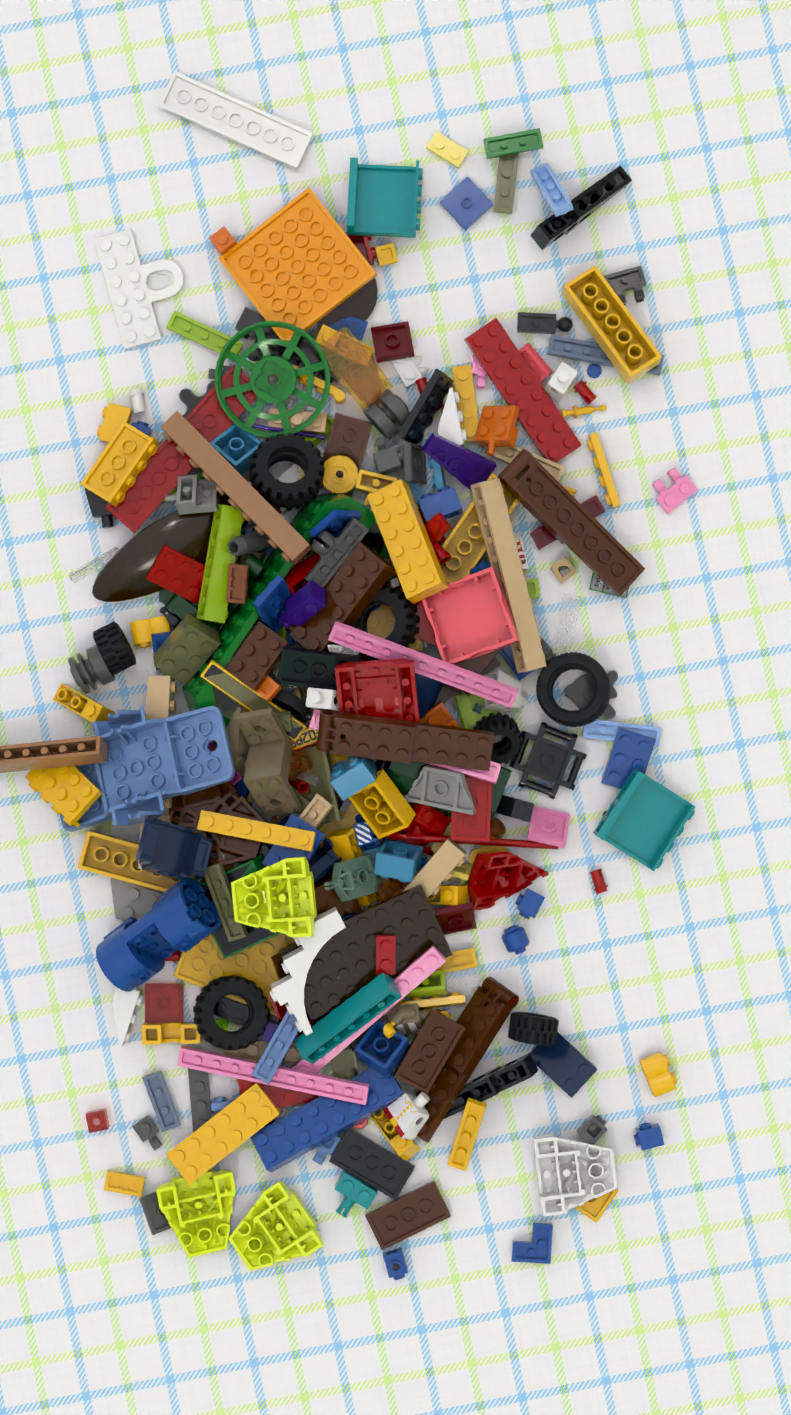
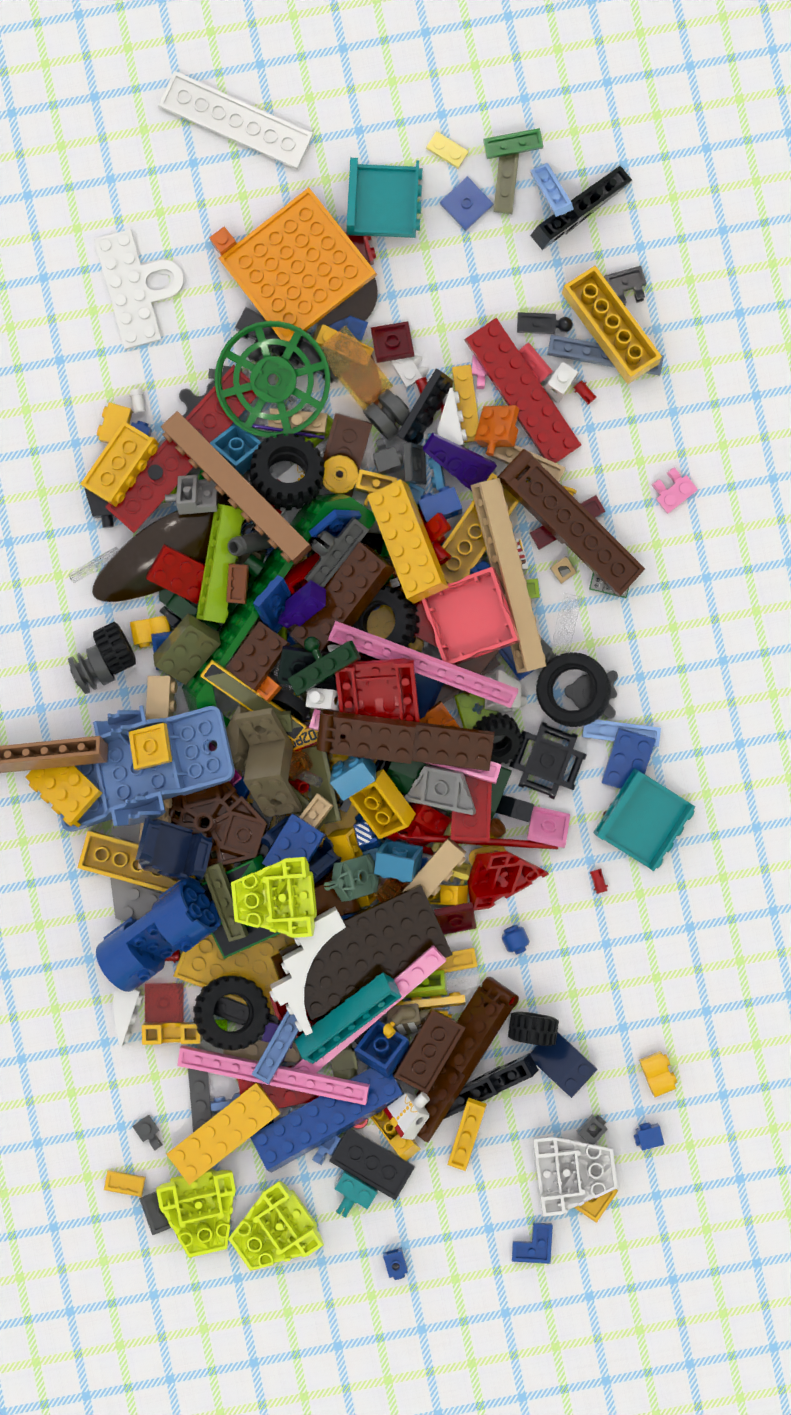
yellow slope [52,683,115,723] -> none
clear red plate [85,1108,110,1133] -> none
sand blue plate [142,1070,181,1132] -> none
lime plate [166,310,244,355] -> none
yellow plate [197,810,316,852] -> none
yellow plate [290,363,346,404] -> none
reddish brown plate [365,1181,451,1250] -> none
yellow plate [374,243,398,267] -> none
red plate [375,934,396,975] -> none
blue brick [515,888,545,919] -> none
yellow piece [561,405,607,419] -> none
yellow plate [586,432,620,509] -> none
blue piece [587,364,602,378] -> none
none -> yellow plate [129,723,172,771]
none -> black piece [148,465,163,480]
none -> dark green plate [288,636,361,696]

